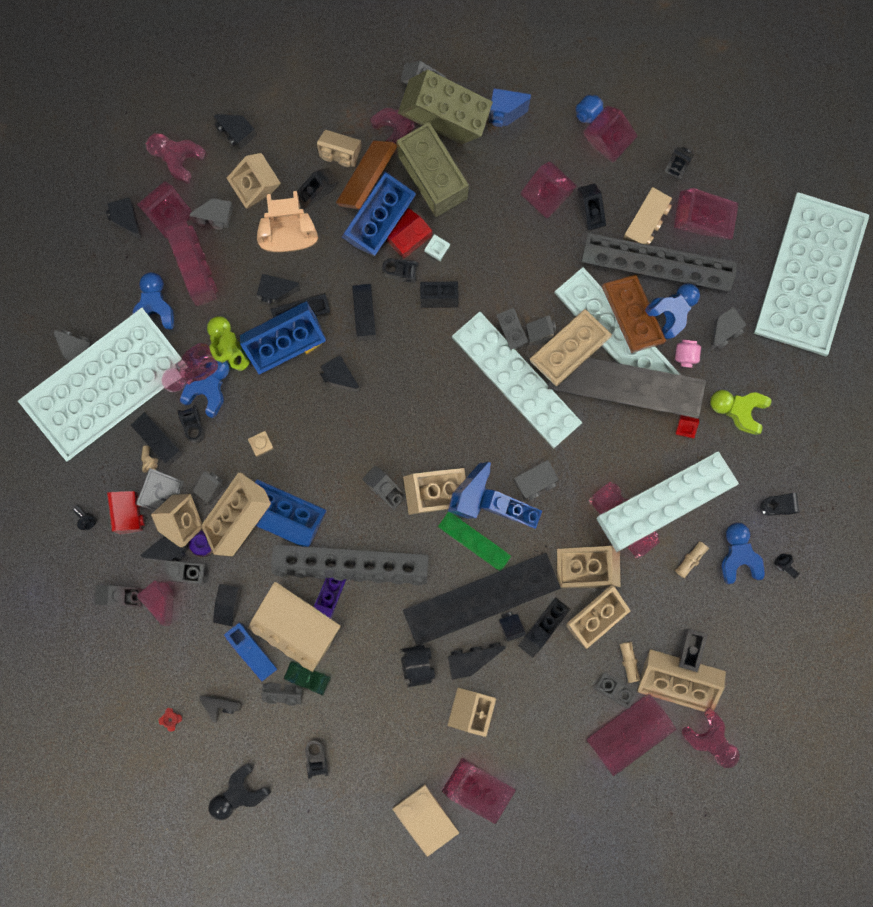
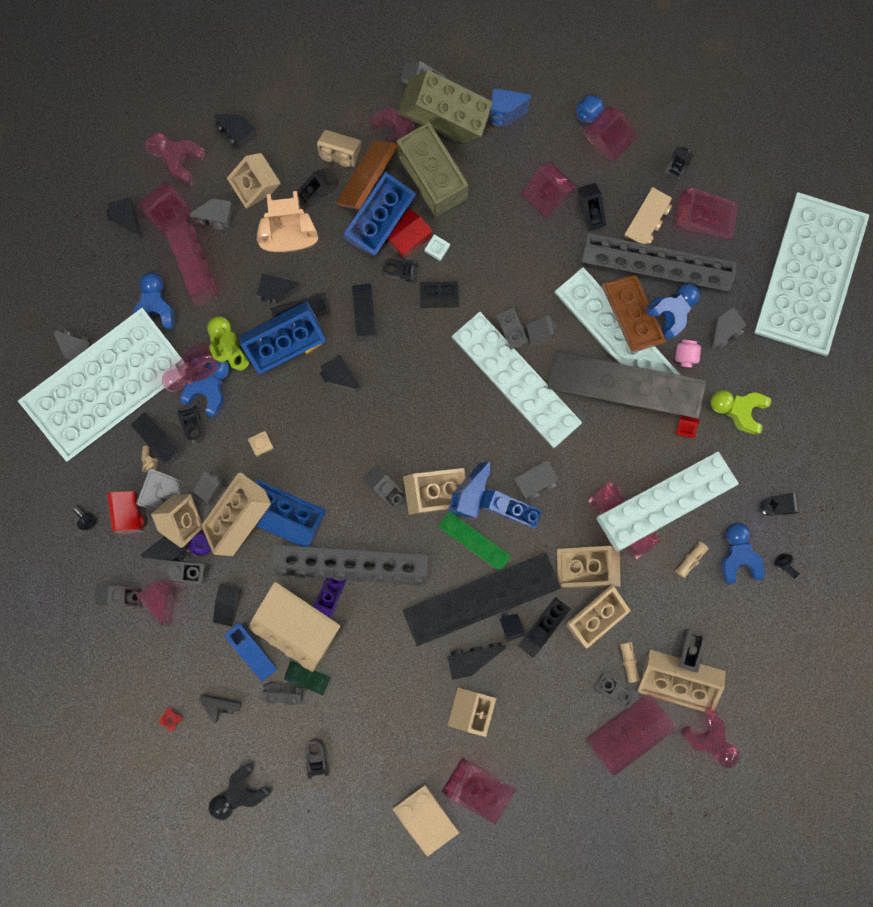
black brick [400,645,435,688] -> none
tan tile [530,309,612,387] -> none

